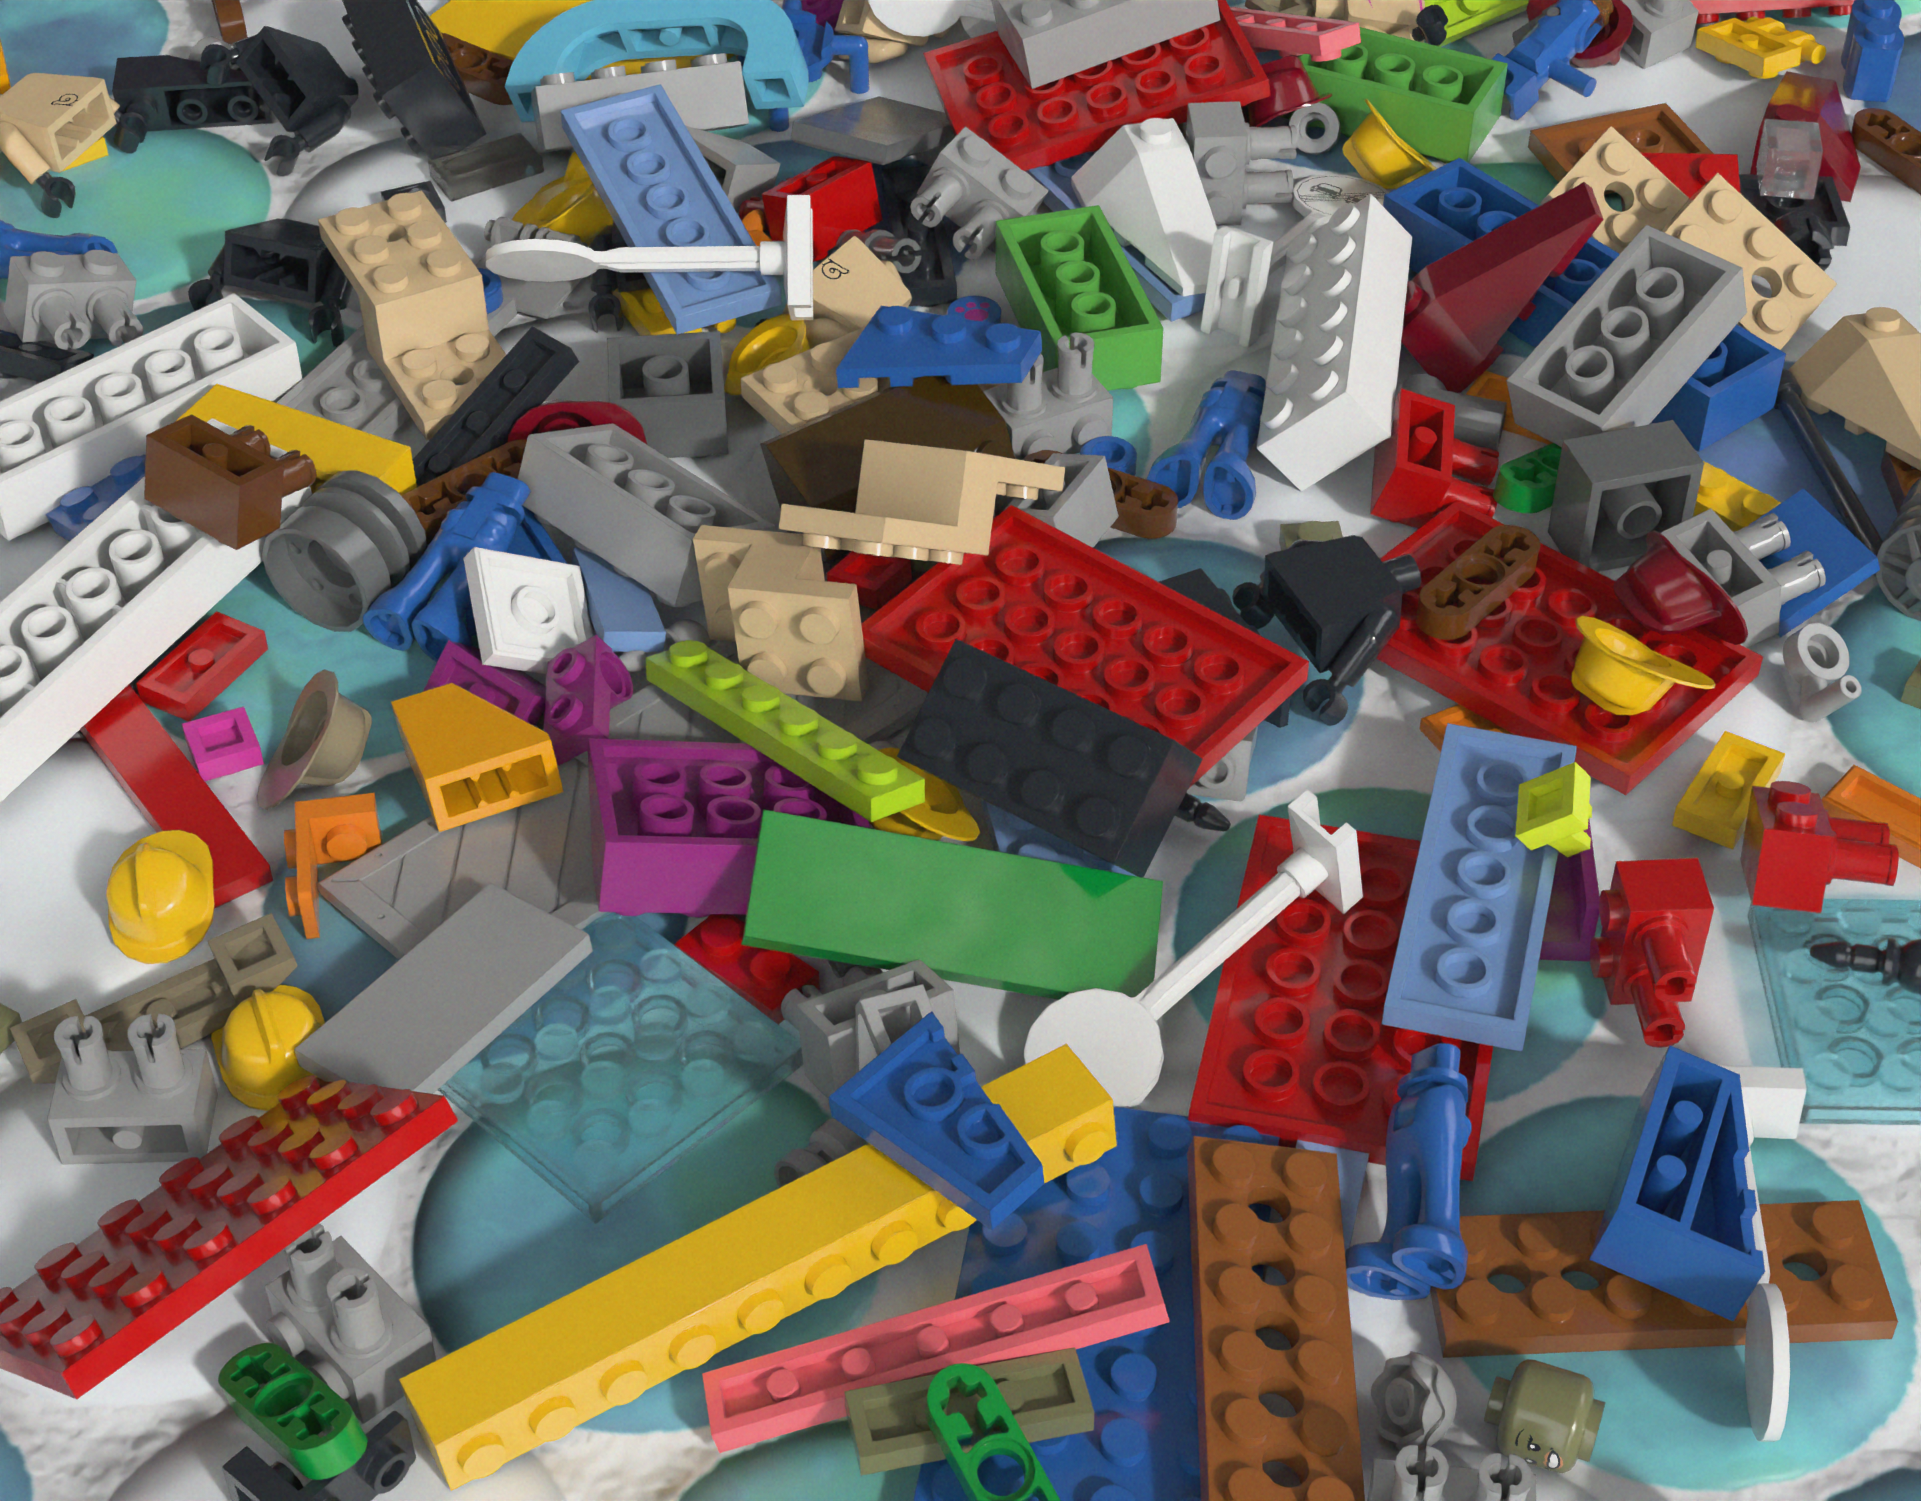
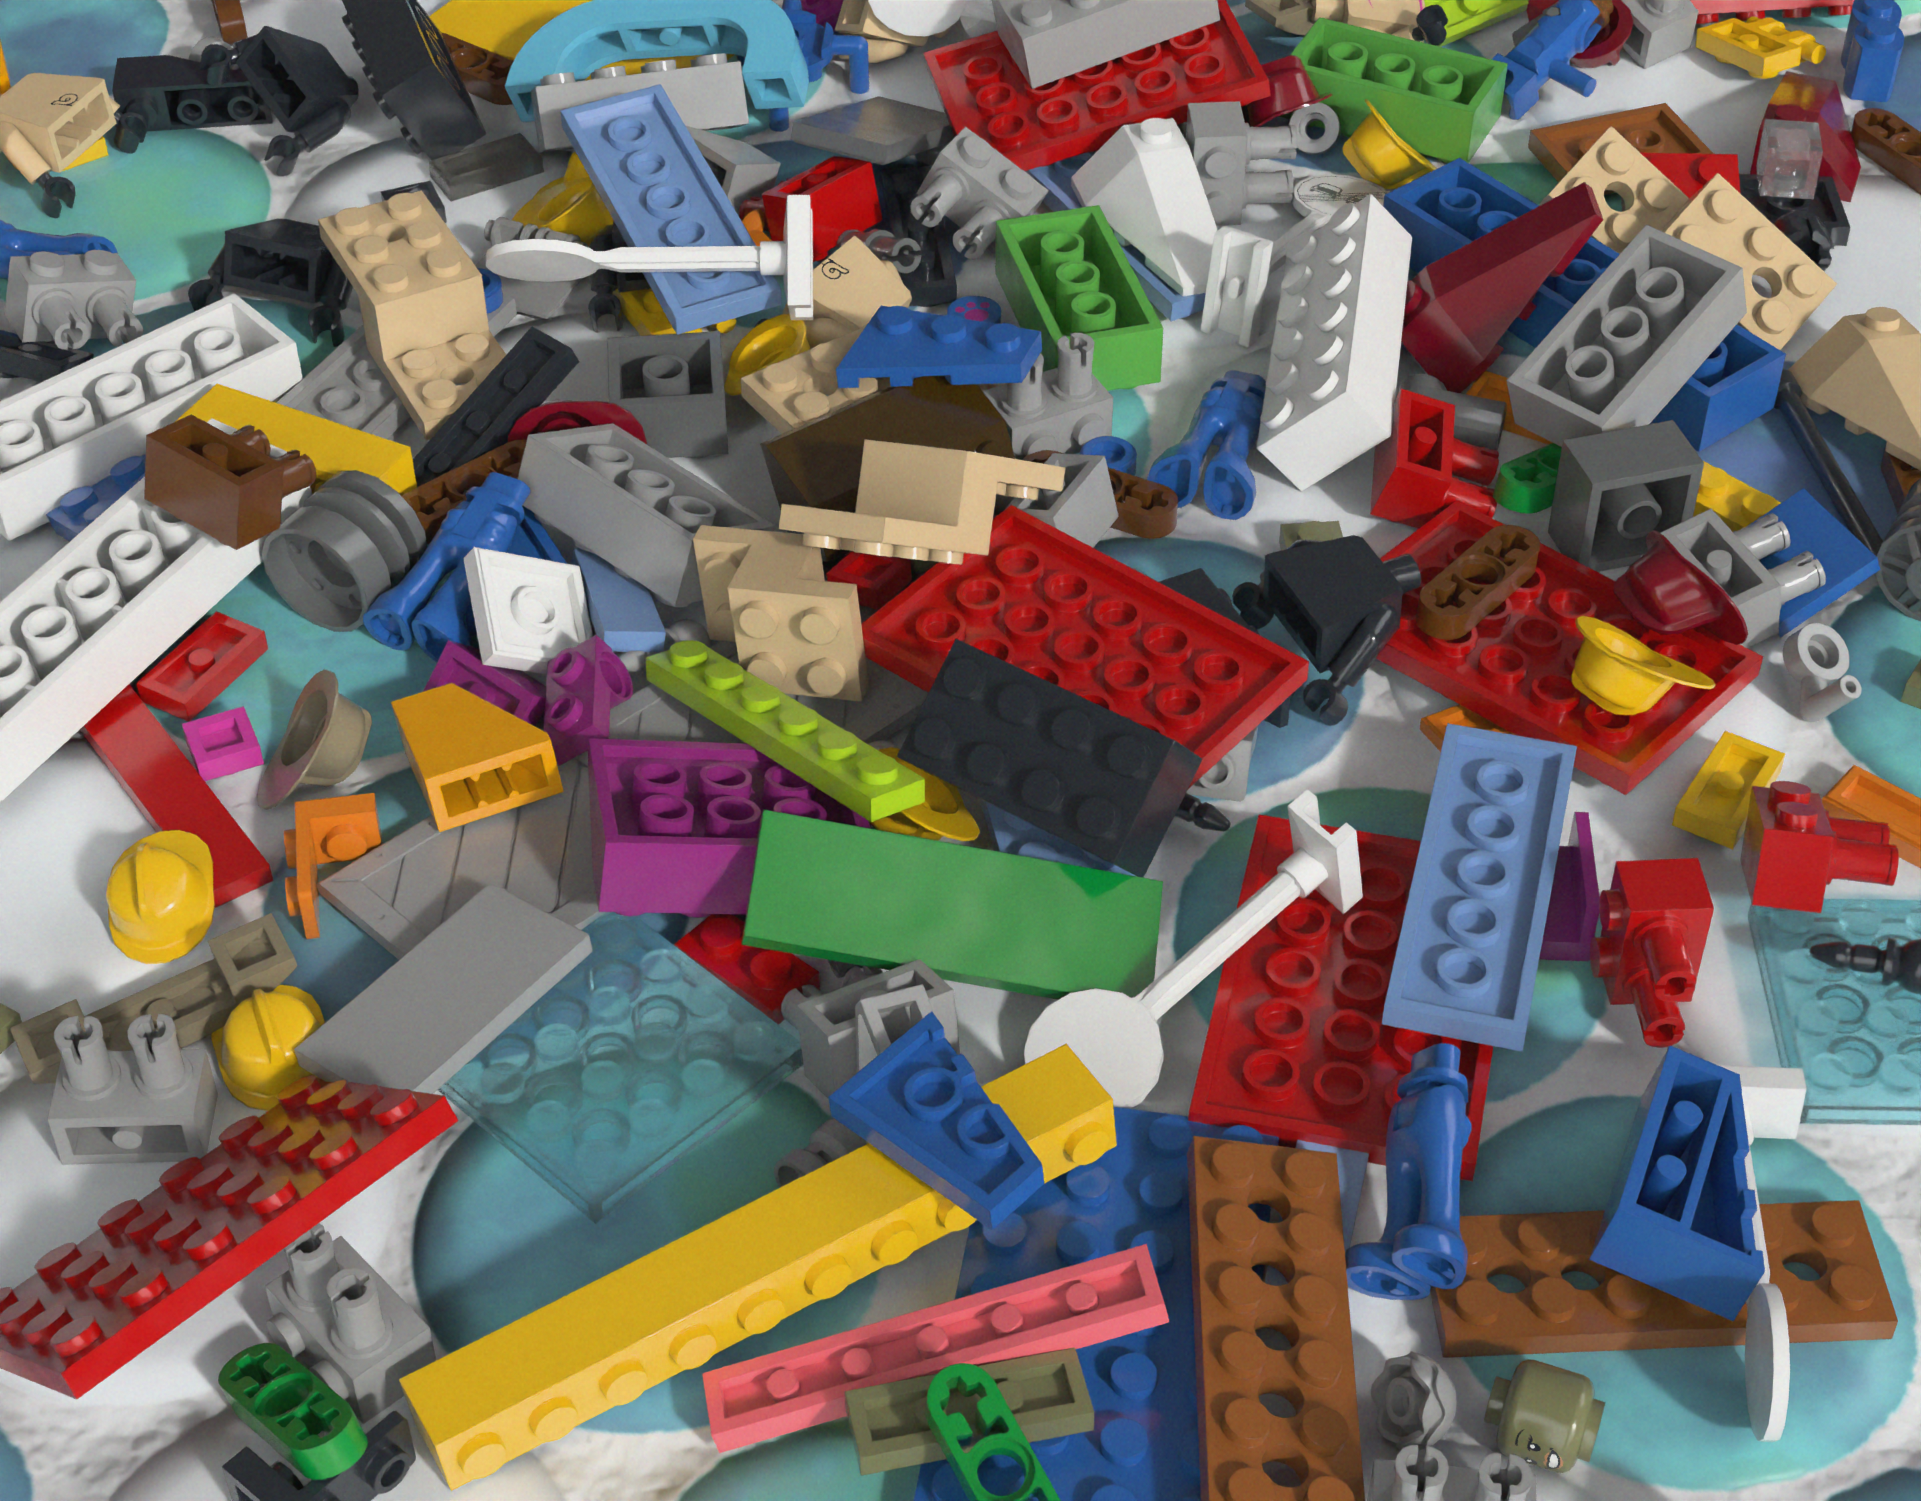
coral plate [1230,7,1361,62] -> none
neon yellow tile [1515,762,1592,857] -> none

